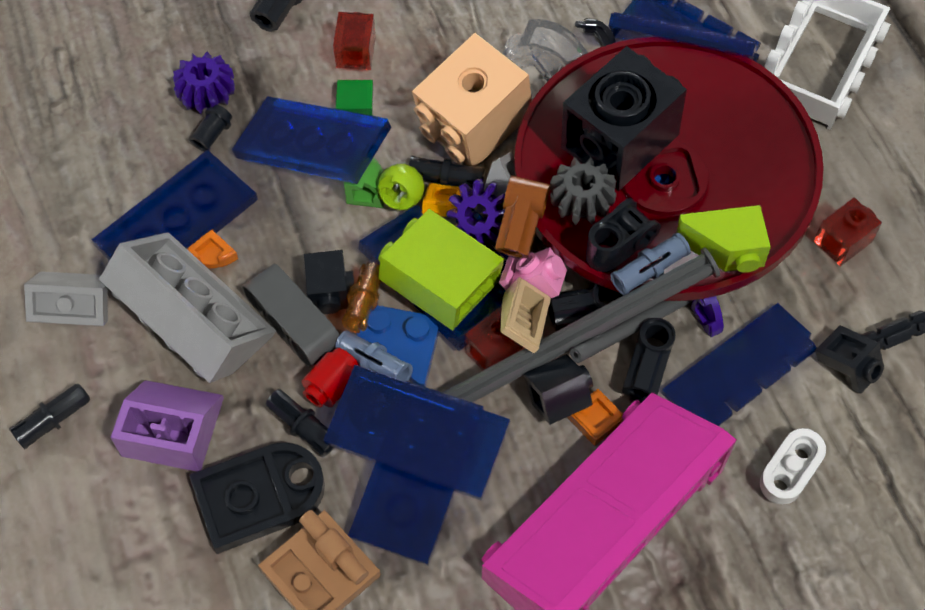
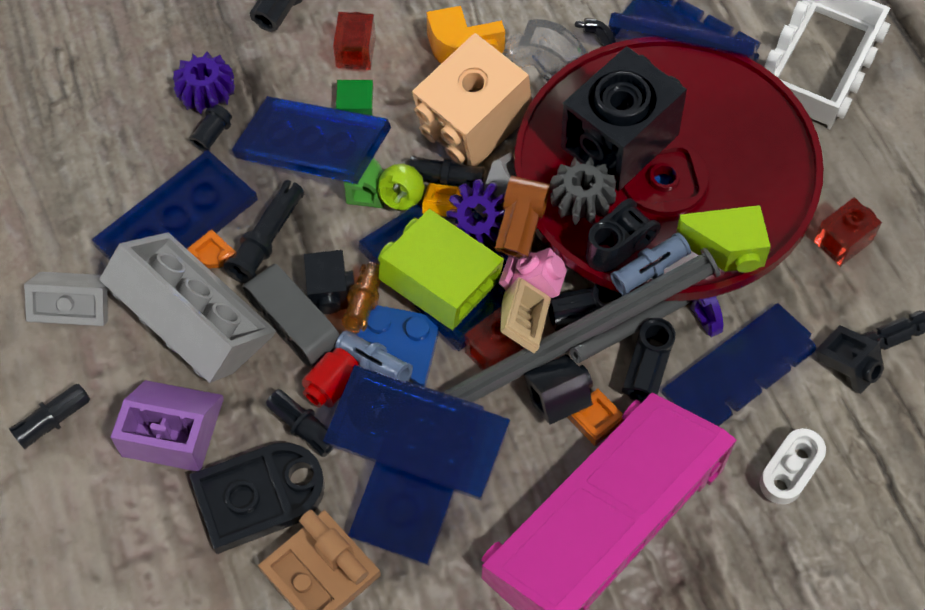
none -> black pin [223,180,305,284]
none -> light orange brick [426,6,505,64]

